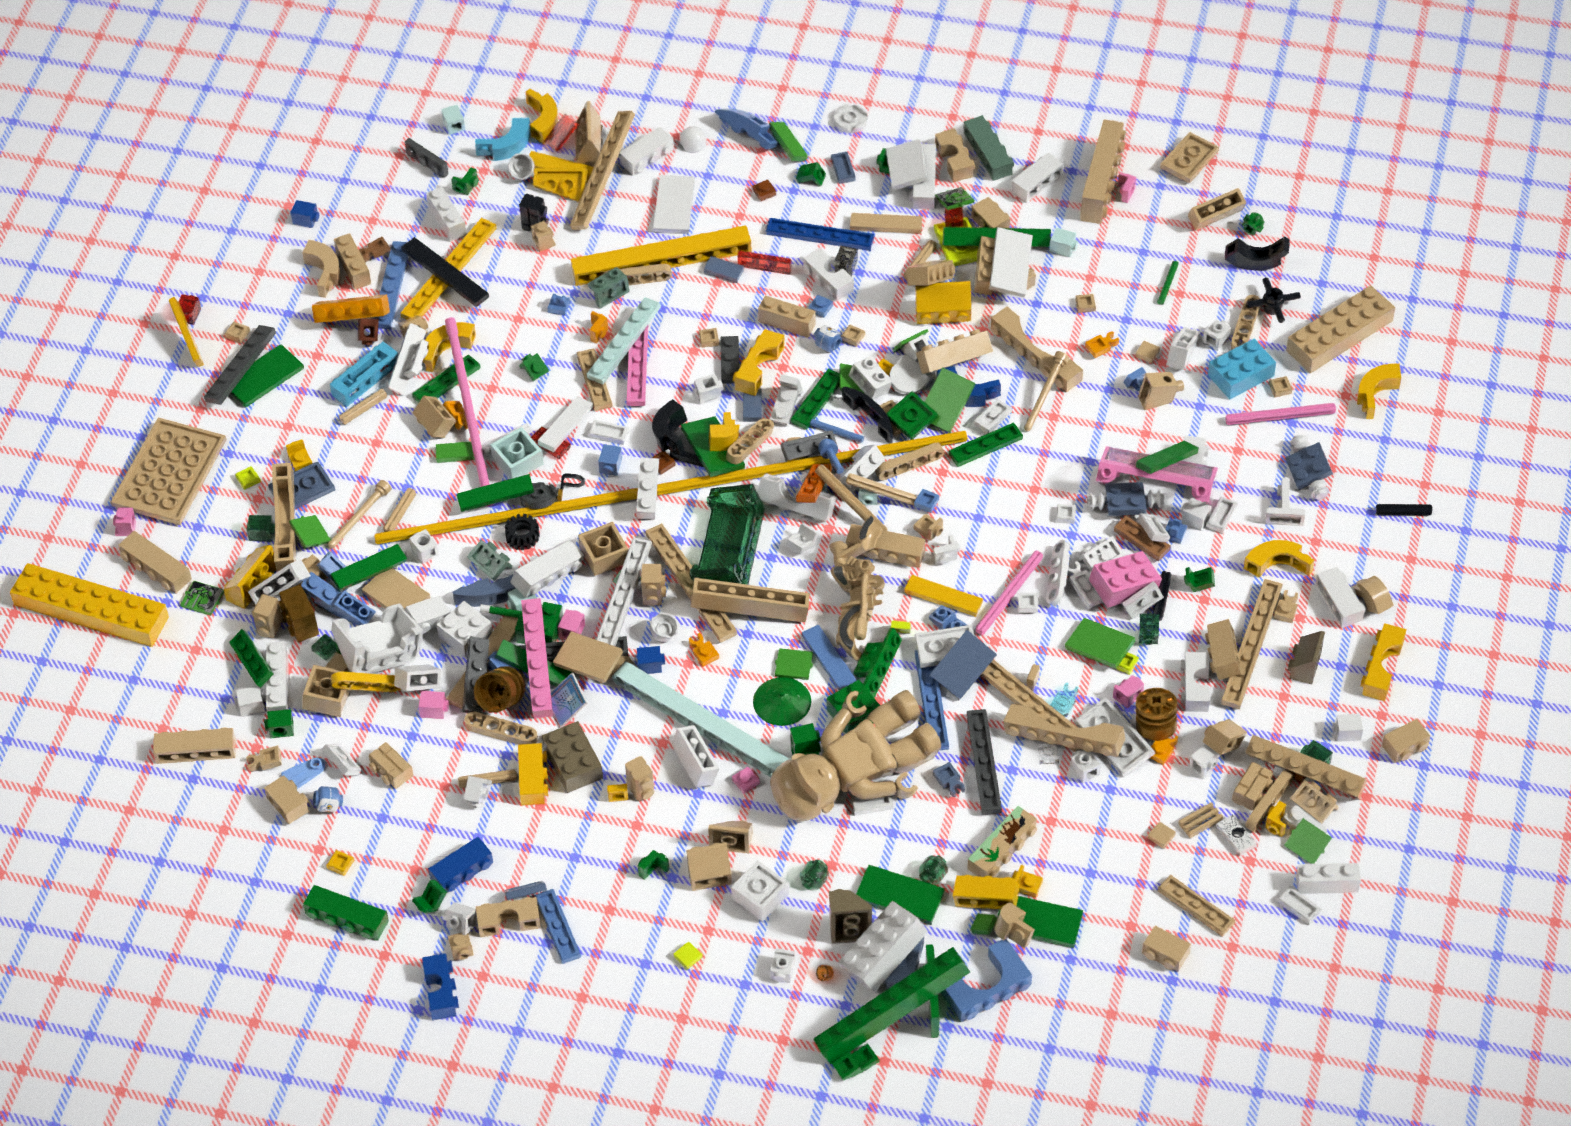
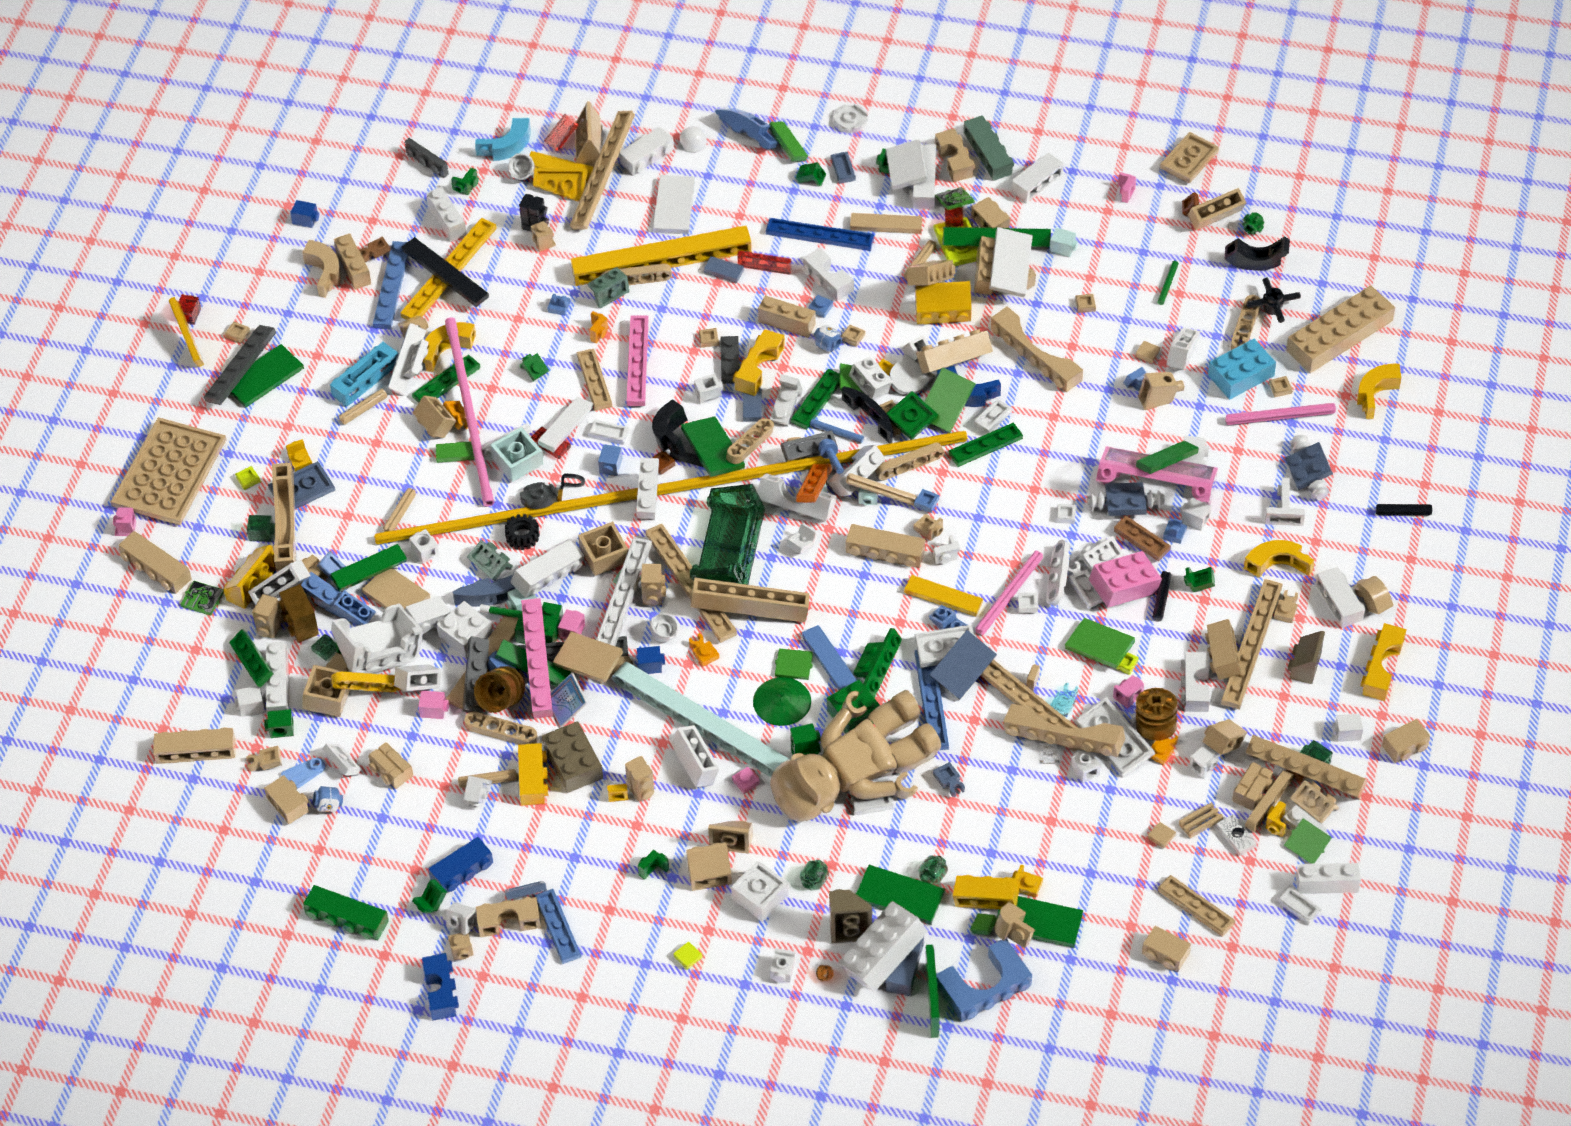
yellow brick [10,563,169,647] -> none
bright green piece [289,515,331,548] -> none
light orange brick [311,294,390,323] -> none
yellow tile [326,850,355,876] -> none
tan piece [328,479,392,549] -> none
copper brick [357,318,379,345] -> none
light aqua brick [441,104,466,135] -> none
green tile [456,474,535,512] -> none
yellow arch [525,88,559,145] -> none
light aqua plate [587,297,661,385] -> none
yellow brick [709,412,740,451] -> none
dark orange plate [752,179,776,202] -> none
green brick [813,946,971,1064] -> none
tan axle [815,464,888,531] -> none
tan piece [829,515,885,661] -> none
green slope [831,1043,880,1081] -> none
clear smoke brick [834,245,858,277] -> none
neon yellow tile [891,620,911,633] -> none
bright green piece [892,329,929,352] -> none
dark grey plate [966,709,1002,815] -> none
tan brick [967,806,1037,877] -> none
tan piece [1024,351,1070,431] -> none
tan brick [1080,119,1127,224] -> none
light orange plate [1085,331,1120,358] -> none
white plate [1122,581,1164,619] -> none
white tile [1137,513,1170,542] -> none
clear green brick [1138,613,1159,645] -> none
white brick [1203,319,1231,350] -> none
white tile [1206,496,1238,534] -> none
none -> dark orange tile [1182,192,1199,217]

